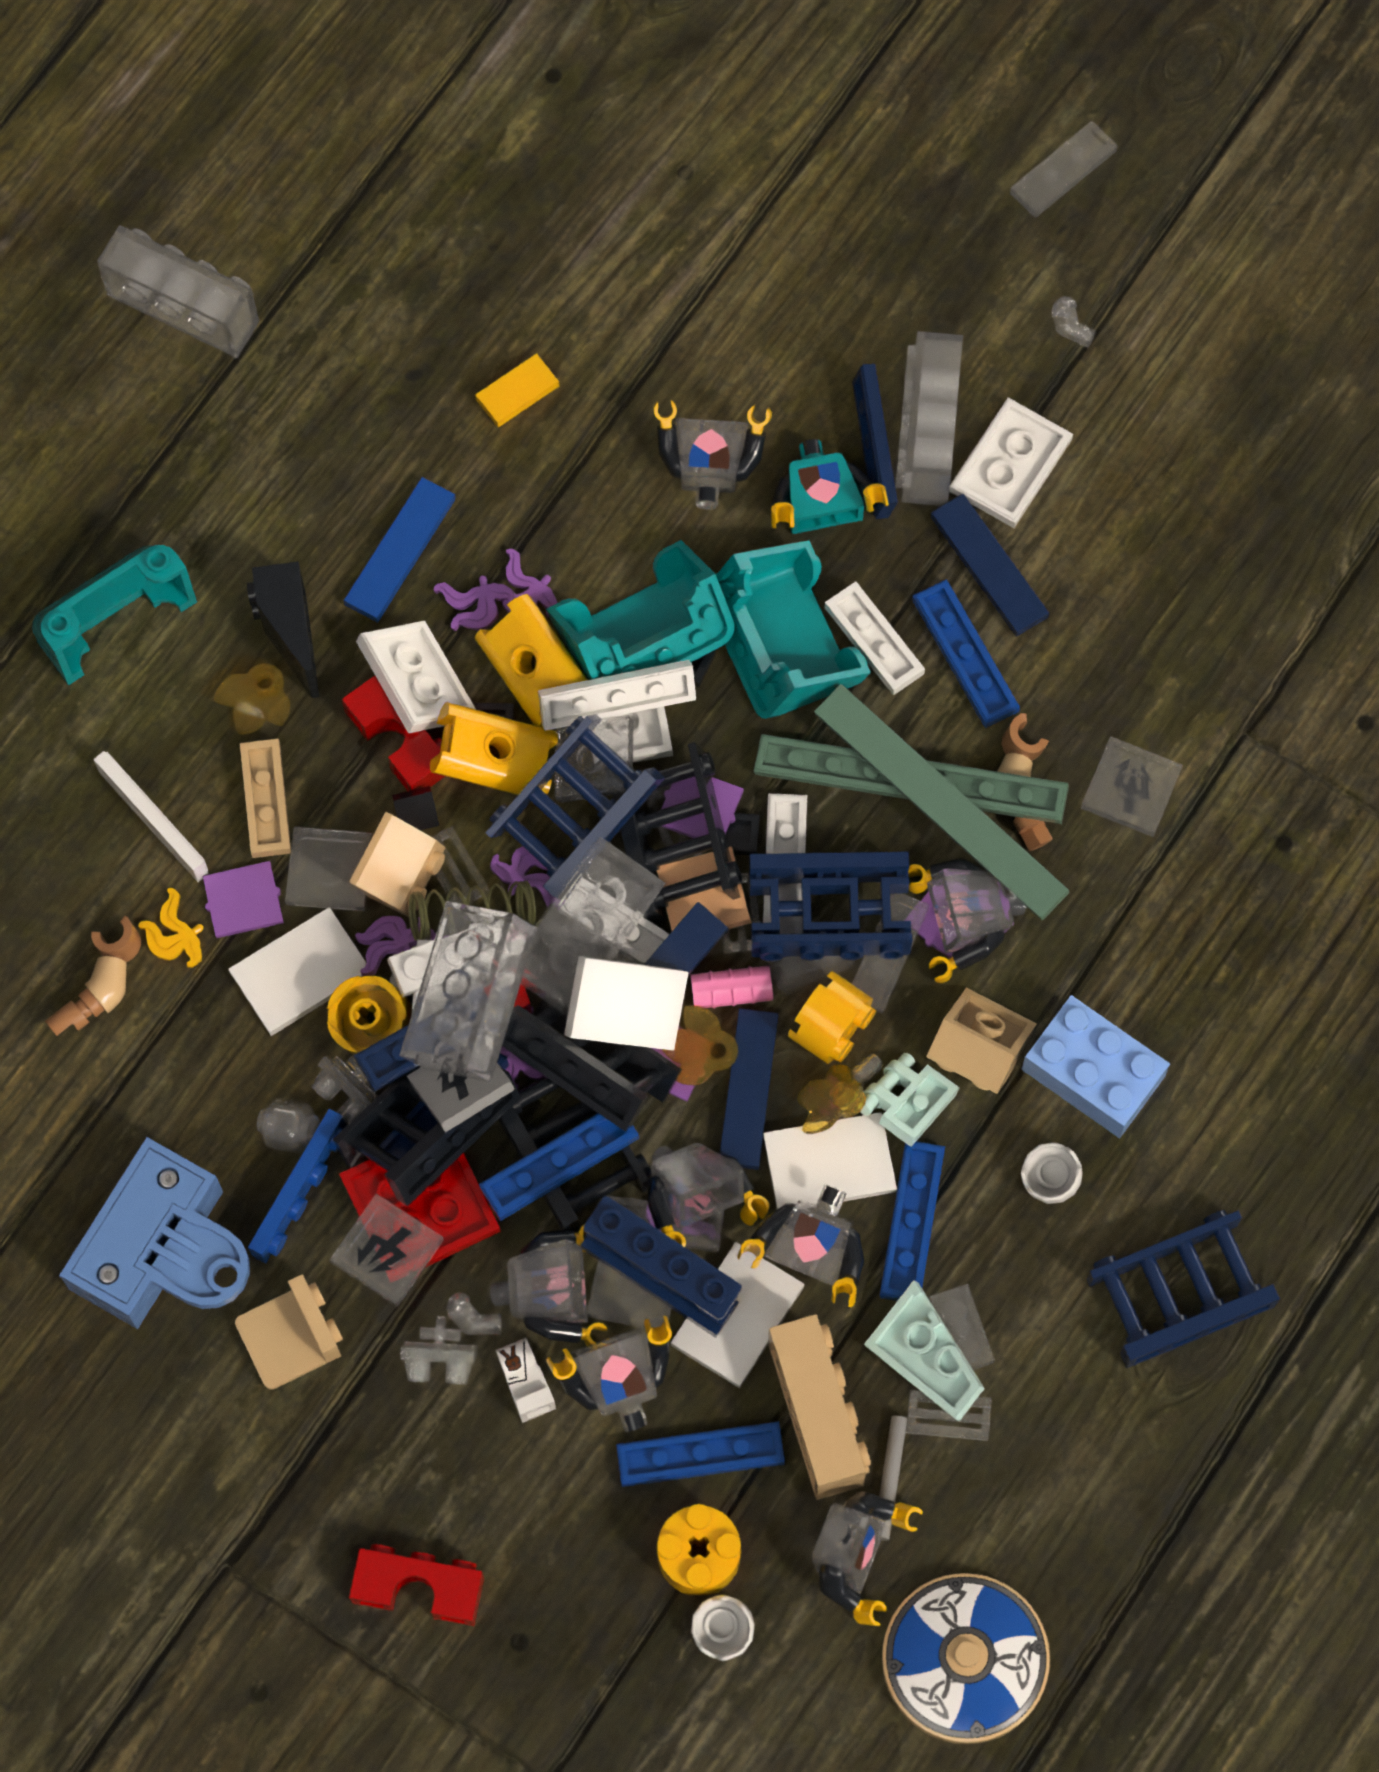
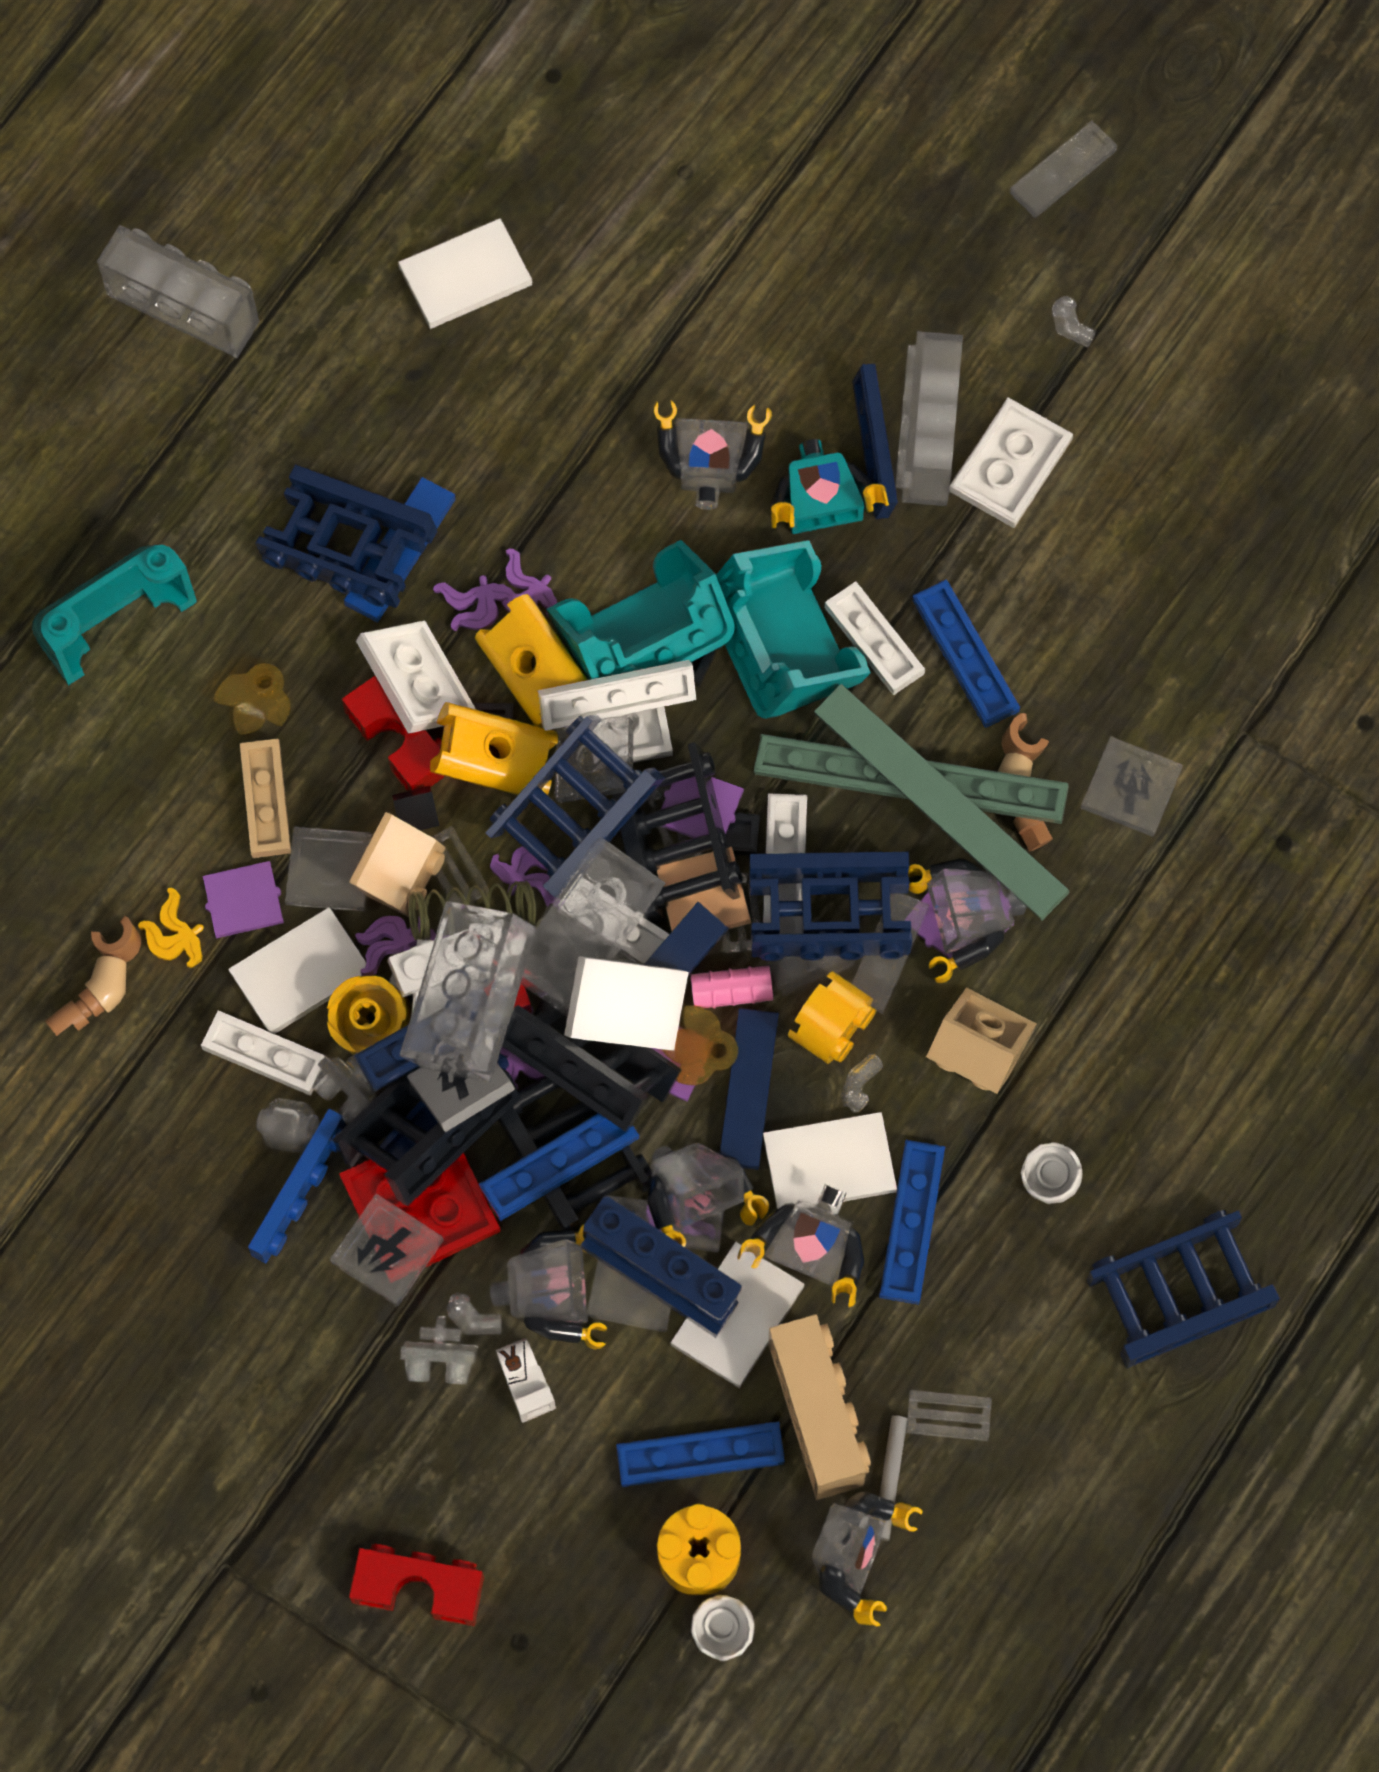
medium blue brick [59,1137,250,1329] -> none
white tile [94,751,208,882] -> none
tan bracket [235,1274,343,1390] -> none
black slope [247,561,320,698] -> none
yellow tile [475,353,559,428] -> none
torso [546,1316,672,1432] -> none
clear yellow plate [797,1064,866,1134] -> none
light aqua plate [857,1053,960,1147] -> none
light aqua wing [864,1280,985,1421] -> none
dish [882,1573,1050,1744] -> none
clear plate [929,1284,995,1370] -> none
dark blue tile [931,494,1049,637] -> none
light blue brick [1022,995,1170,1139] -> none
none -> white plate [201,1010,328,1096]
none -> dark blue fence [255,465,438,608]
none -> white tile [399,218,532,329]

